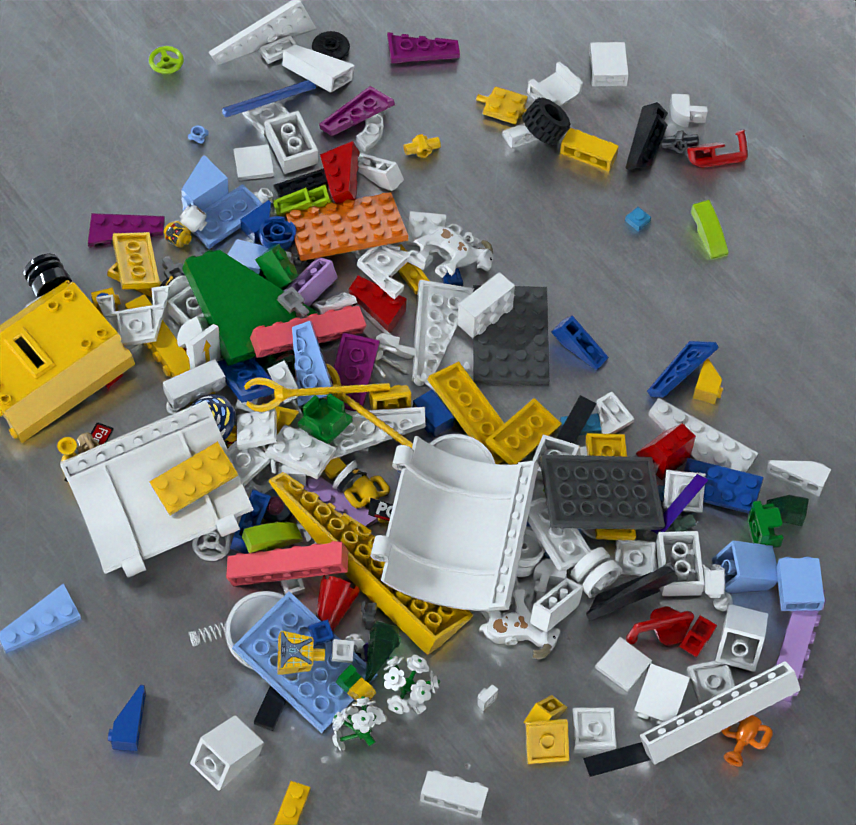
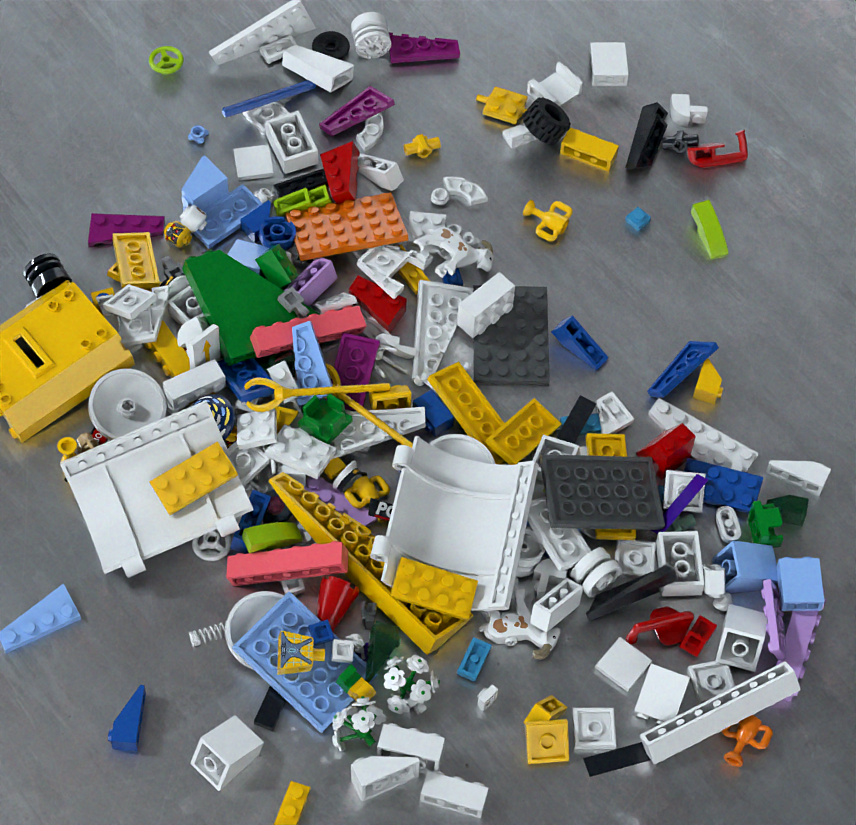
none -> white dish [88,369,166,440]
none -> white plate [103,284,157,320]
none -> white wheel [351,12,391,59]
none -> white slope [351,756,420,802]
none -> white brick [377,723,445,774]
none -> yellow plate [390,557,478,621]
none -> white plate [431,188,449,205]
none -> white tile [443,176,488,205]
none -> dark azure plate [457,637,492,682]
none -> yellow piece [523,199,573,242]
none -> white plate [715,506,741,544]
none -> lavender wing [761,579,786,660]

